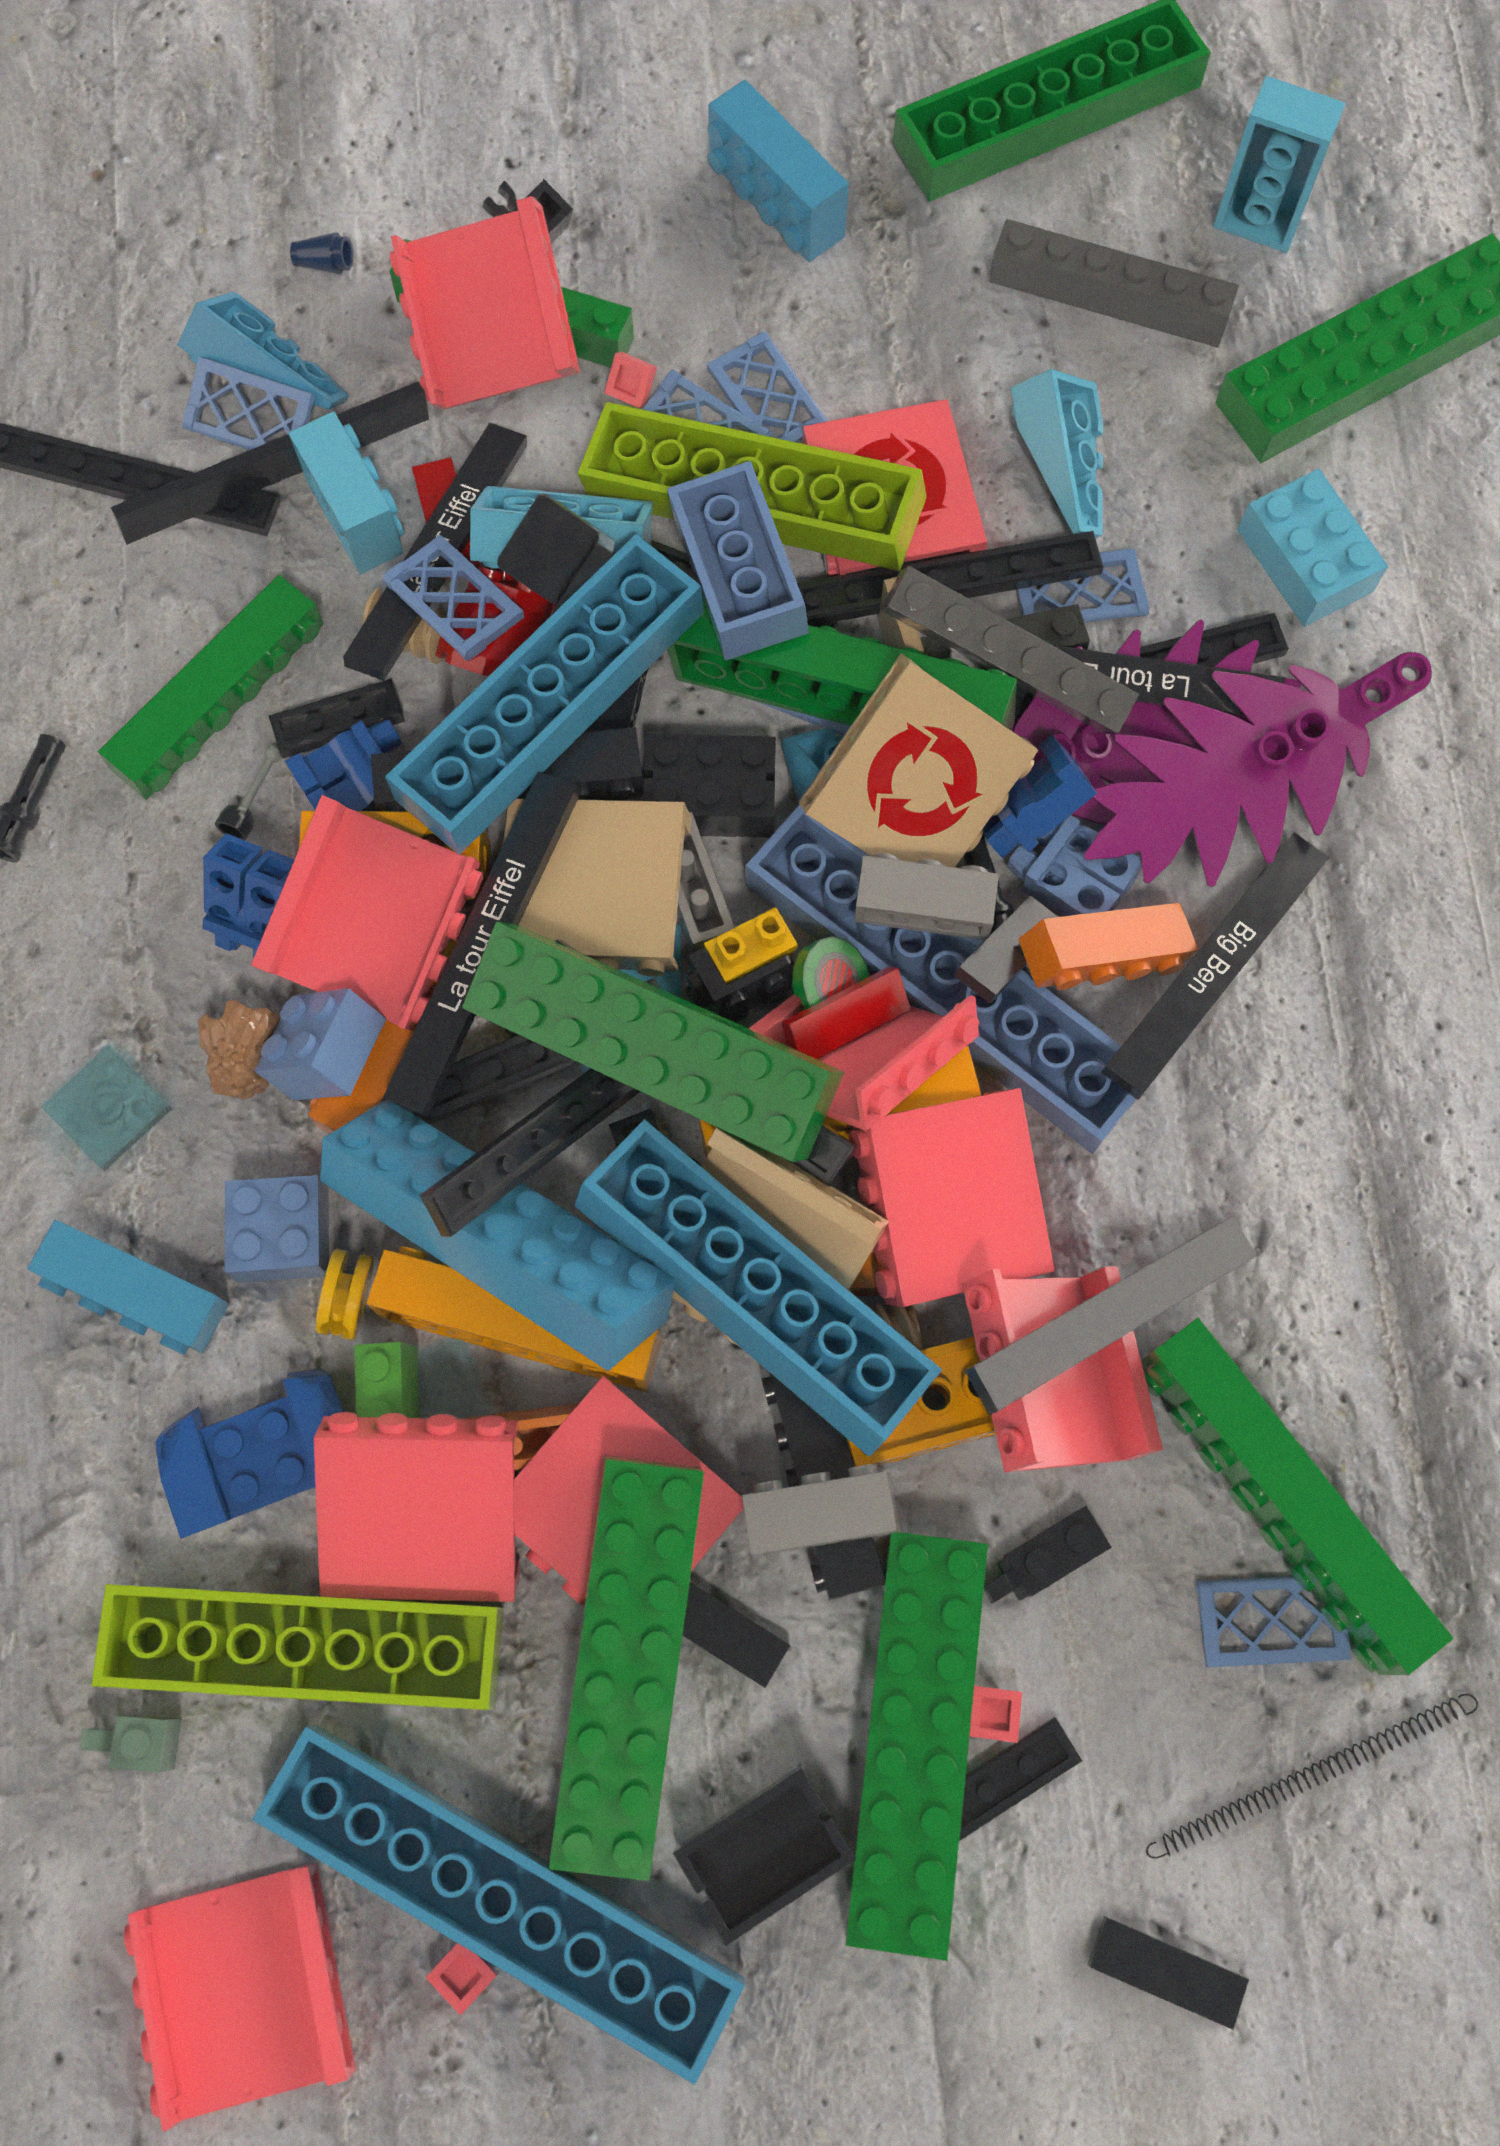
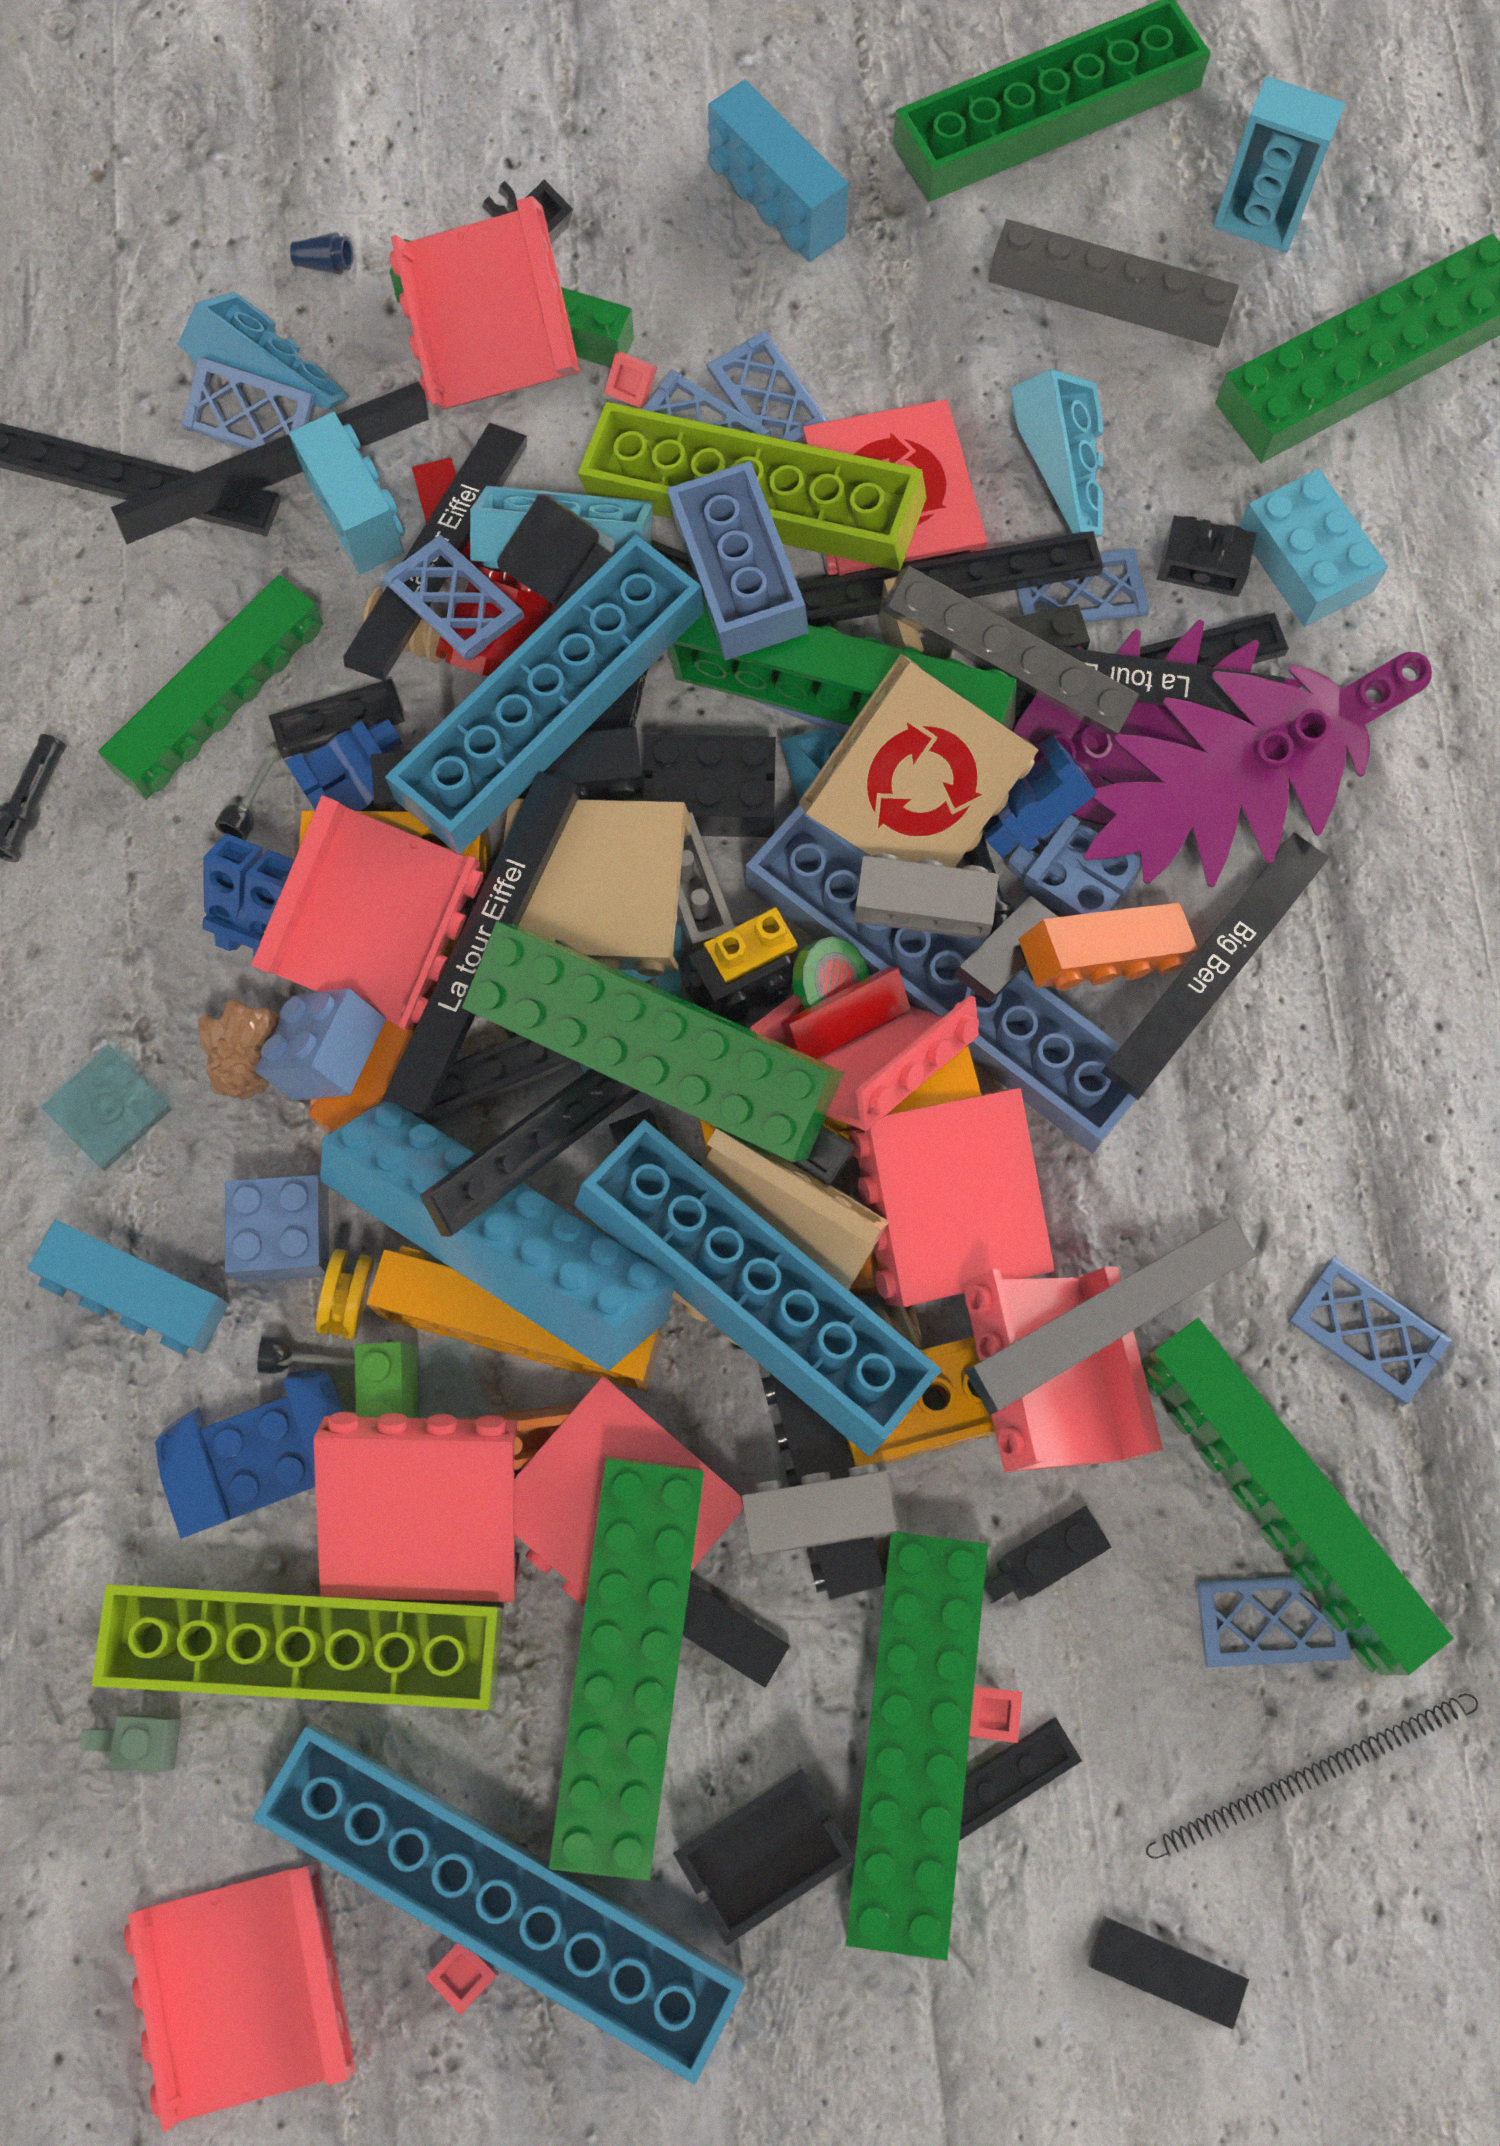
none -> black hinge [257,1336,355,1374]
none -> black brick [1157,515,1256,597]
none -> medium blue window [1288,1257,1451,1405]

